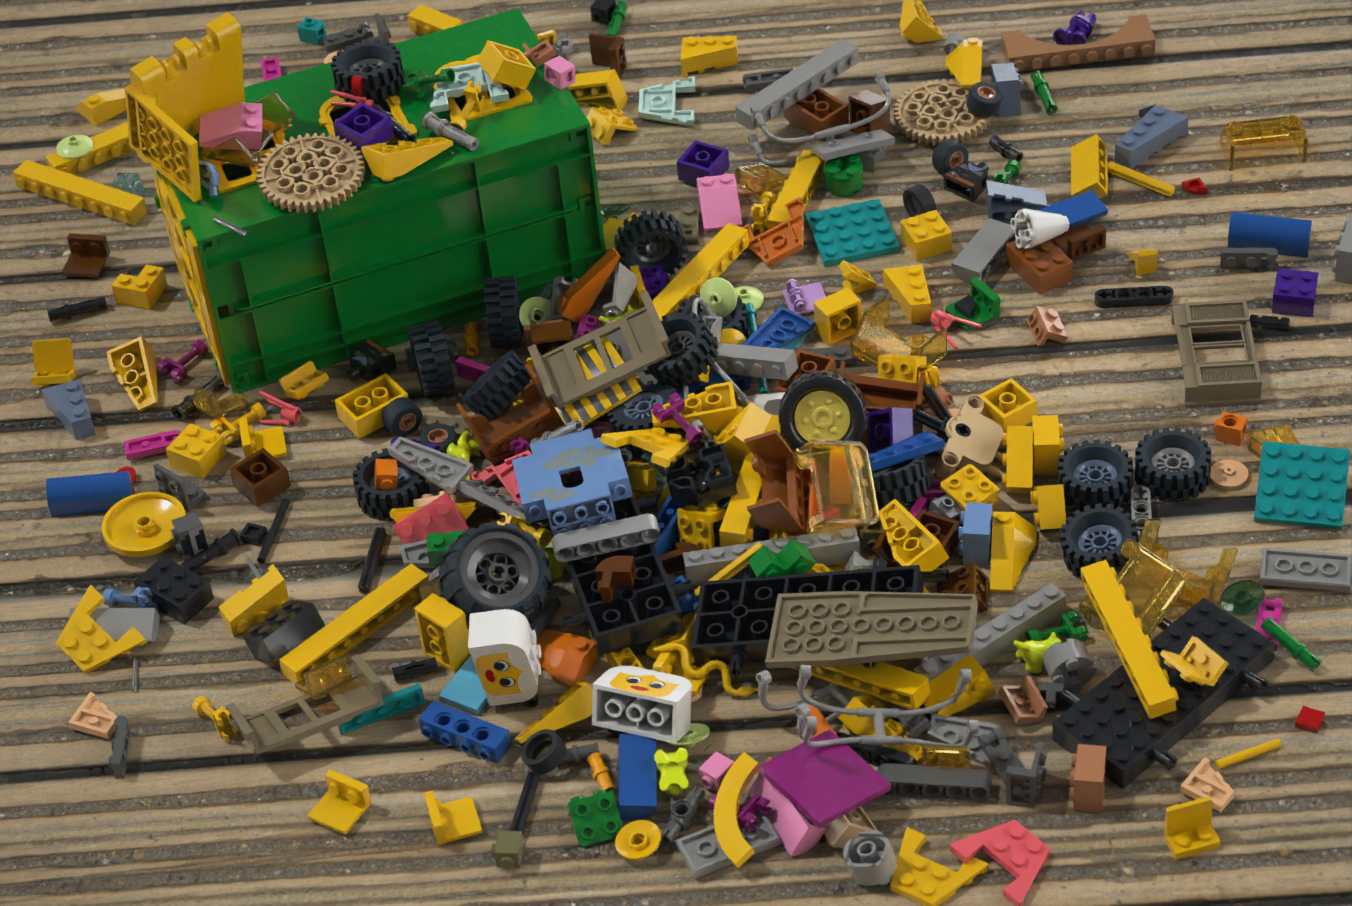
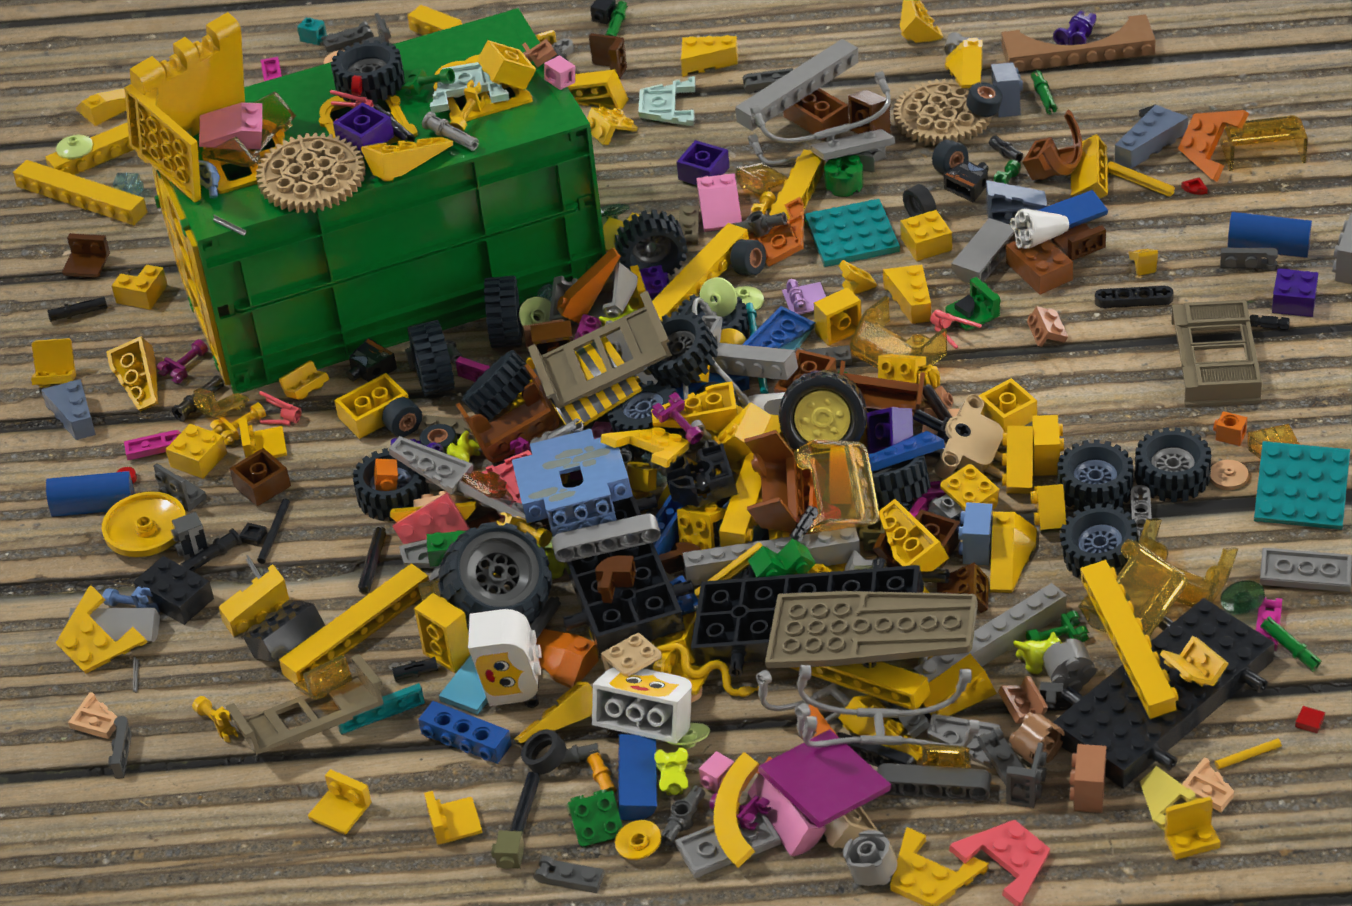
light orange pin [464,322,480,356] -> none
none -> clear orange plate [461,471,507,498]
none -> dark grey plate [534,856,604,893]
none -> tan bracket [601,632,662,677]
none -> black wheel [730,239,766,275]
none -> dark grey pin [732,211,787,237]
none -> black axle [790,505,819,542]
none -> medium nougat brick [1009,712,1064,765]
none -> dark orange piece [1022,110,1082,181]
none -> light yellow flag [1140,766,1198,832]
none -> orange wing [1178,110,1249,182]

